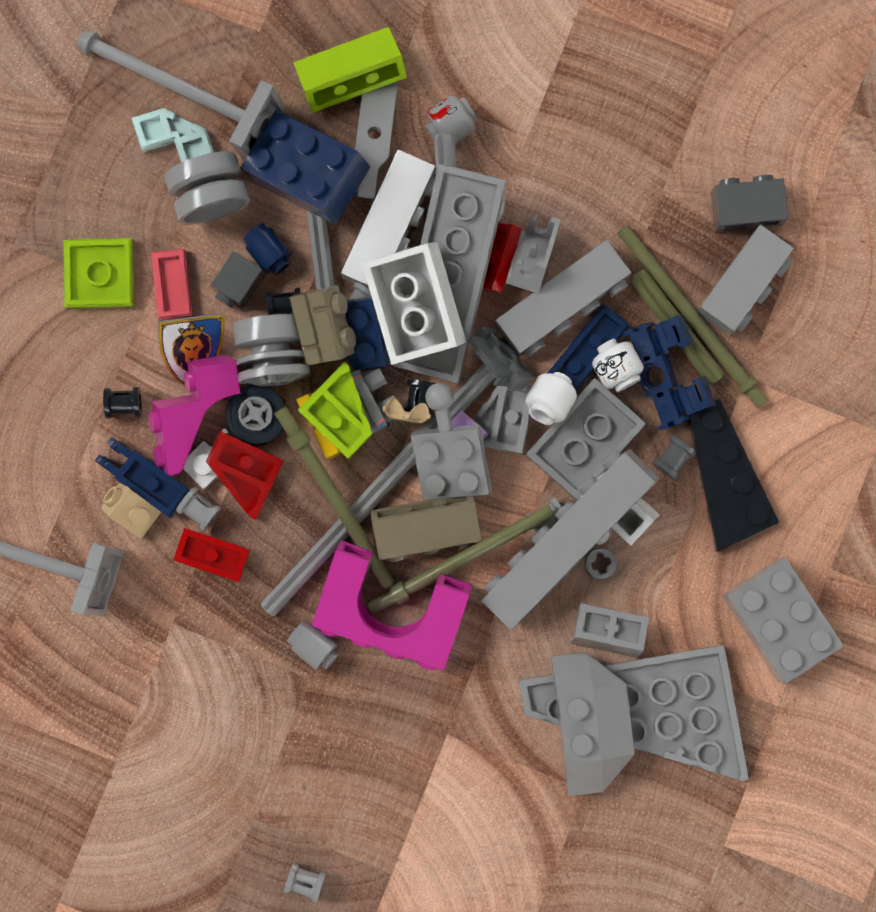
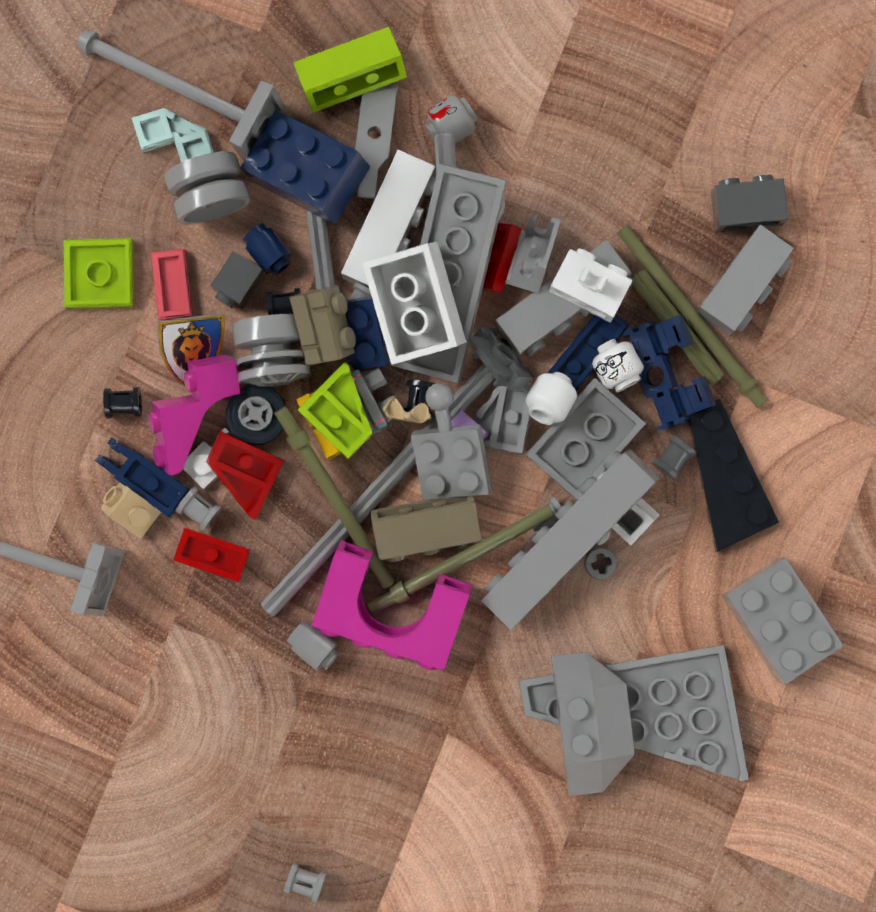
light grey hinge [570,603,649,658] -> none
none -> white brick [549,249,632,322]

